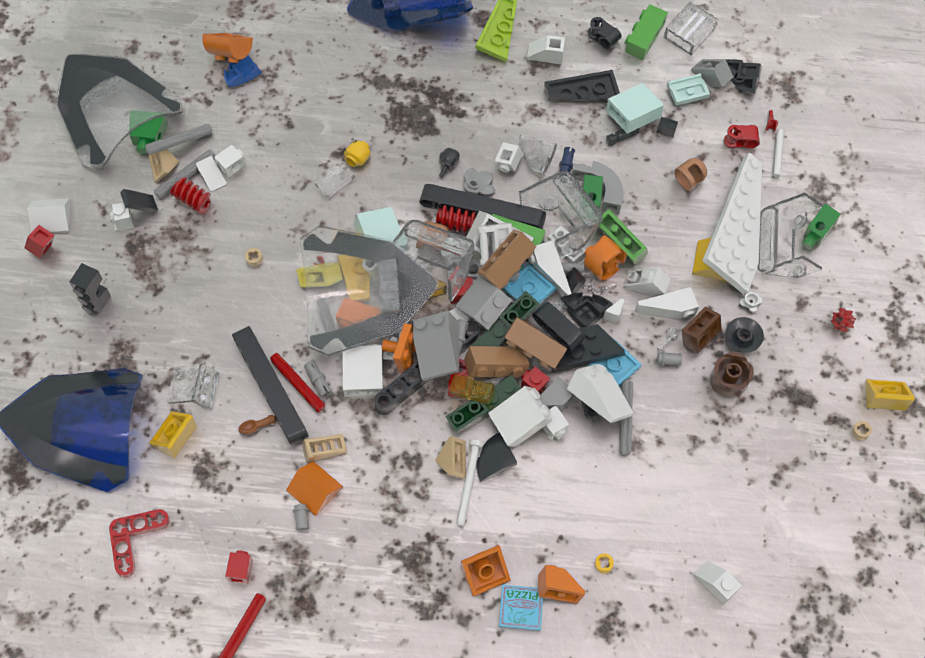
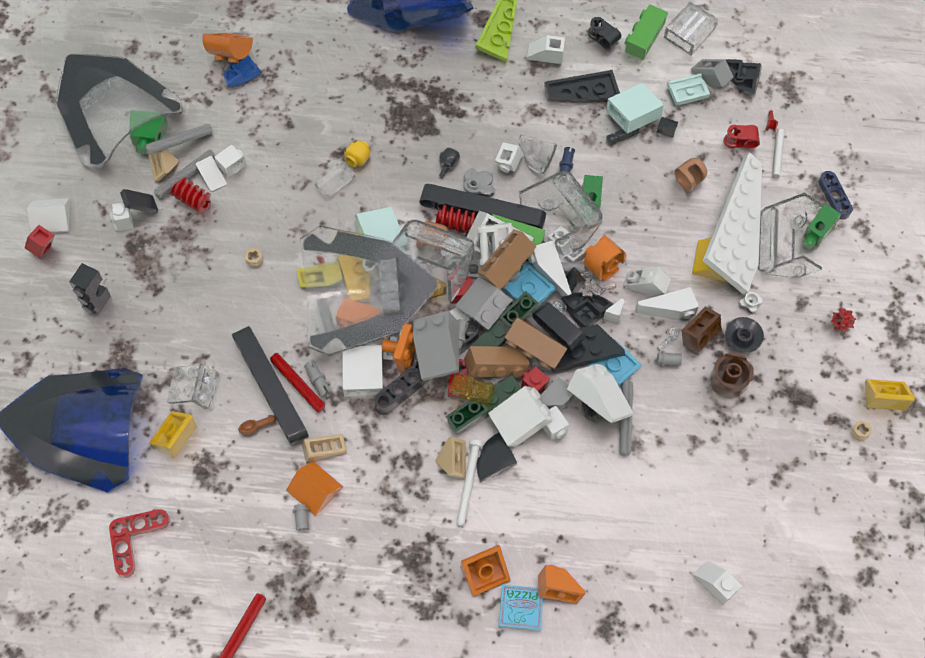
red brick [225,550,253,584] -> none
light grey arch [571,161,623,214] -> none
bright green brick [595,209,648,266] -> none
yellow bush [595,553,614,573] -> none
none -> dark blue beam [819,171,853,220]

